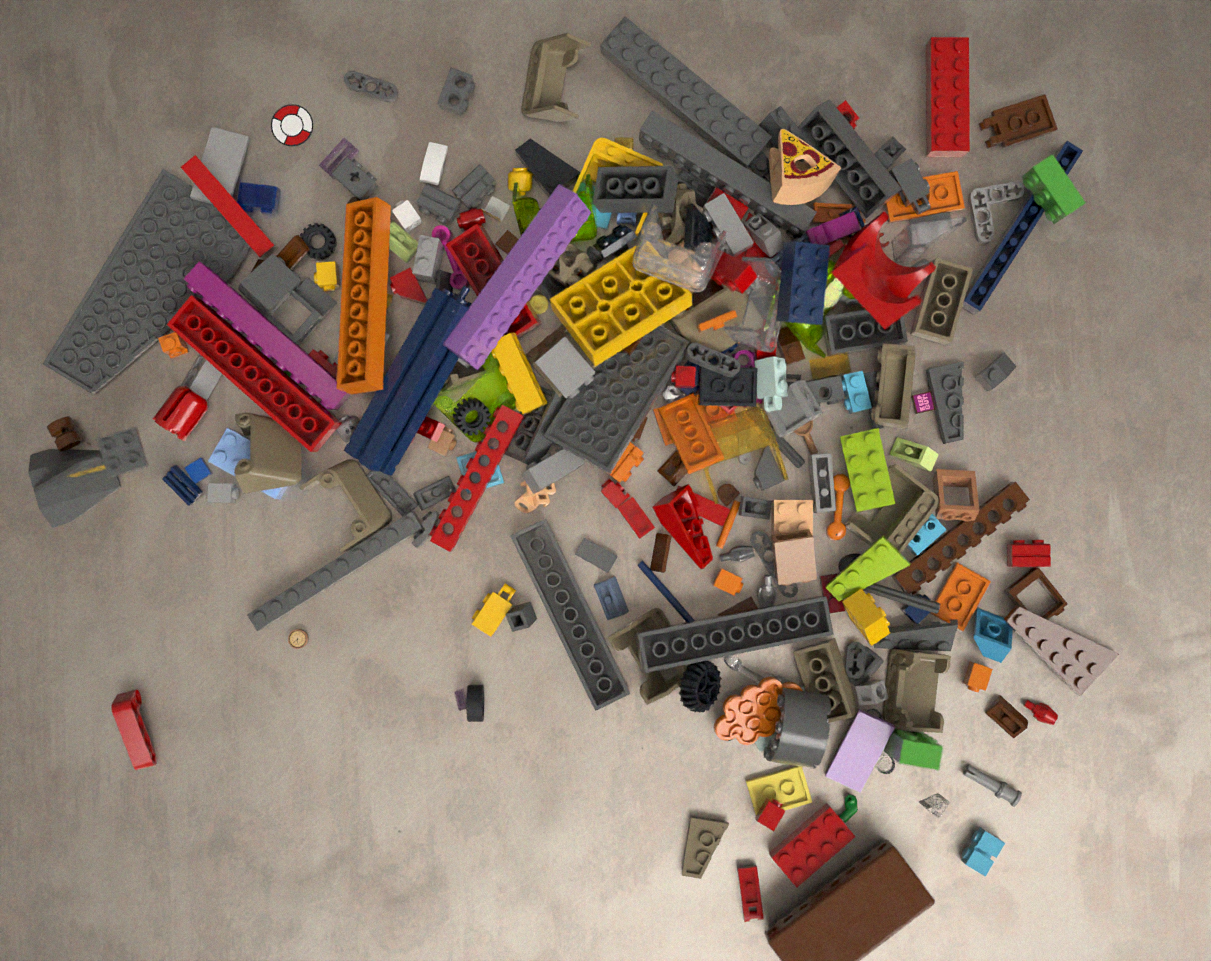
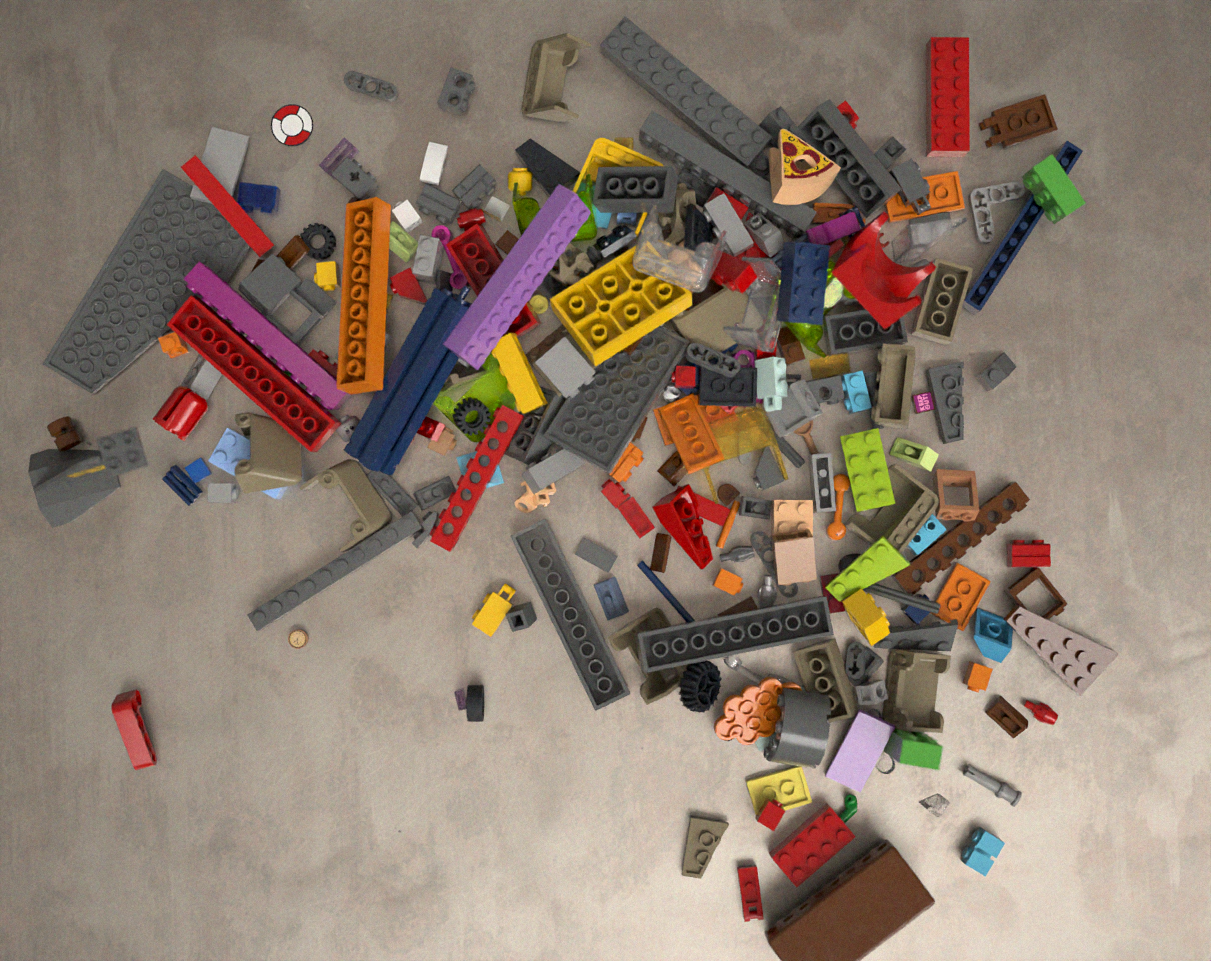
orange plate [696,310,738,332] -> none

